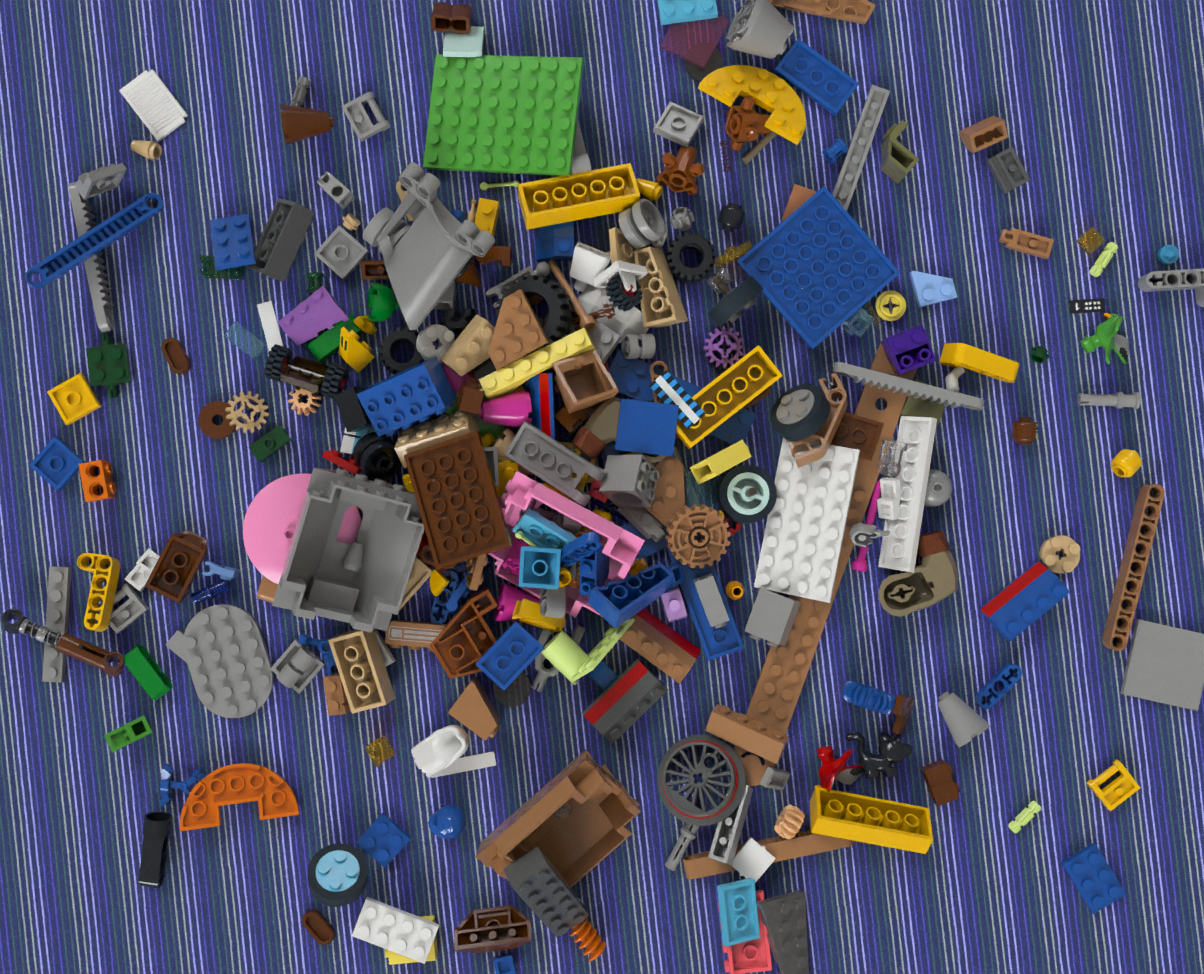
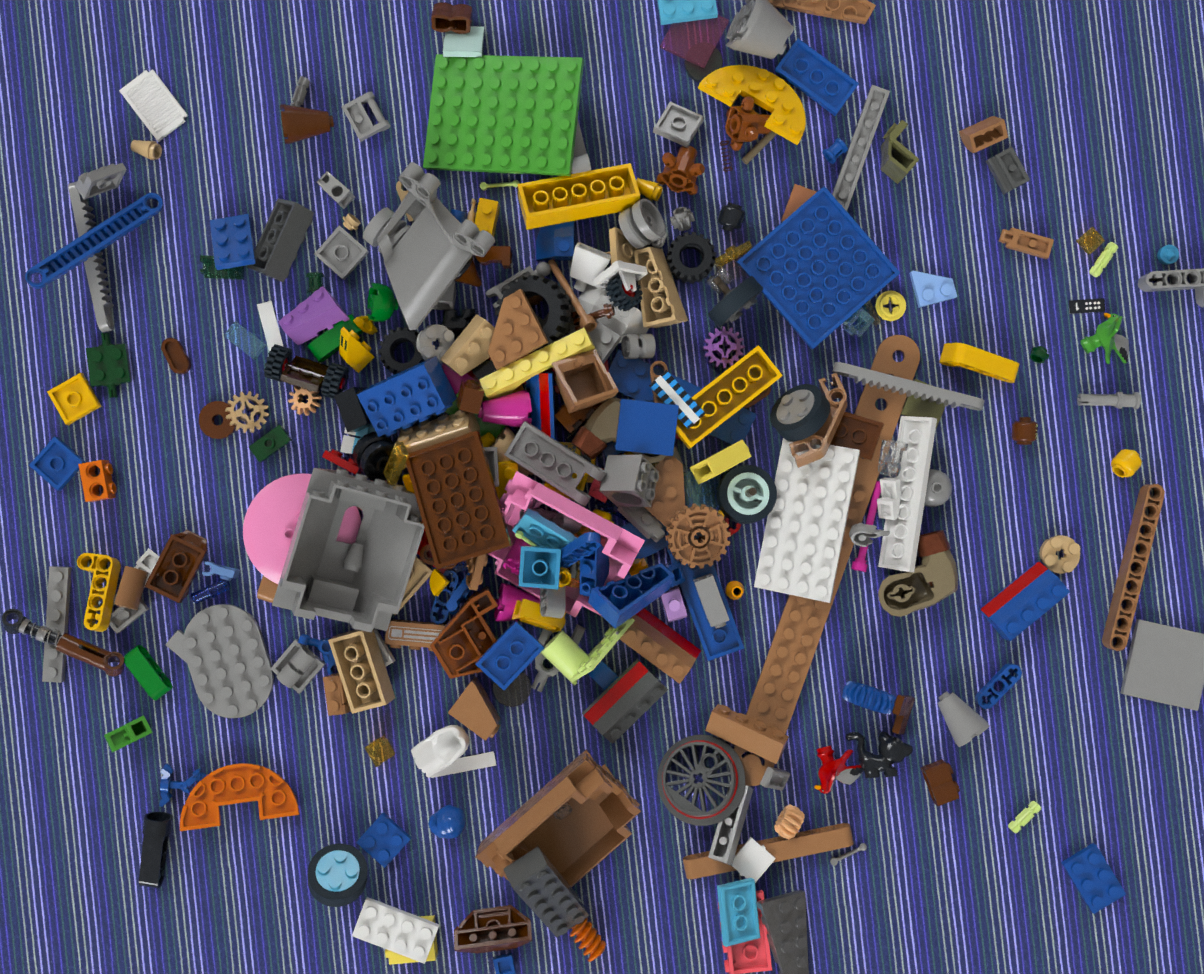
reddish brown tile [302,909,335,945] -> none
reddish brown brick [361,260,389,280] -> none
light grey pin [664,823,700,871] -> none
light grey brick [744,588,801,648] -> none
yellow brick [809,787,933,854] -> none
dark purple slope [881,325,936,375] -> none
white arm [945,367,965,392] -> none
yellow plate [1086,759,1140,812] -> none
none -> medium nougat brick [114,566,148,610]
none -> clear yellow plate [383,442,409,485]
none -> light grey hinge [830,843,867,866]

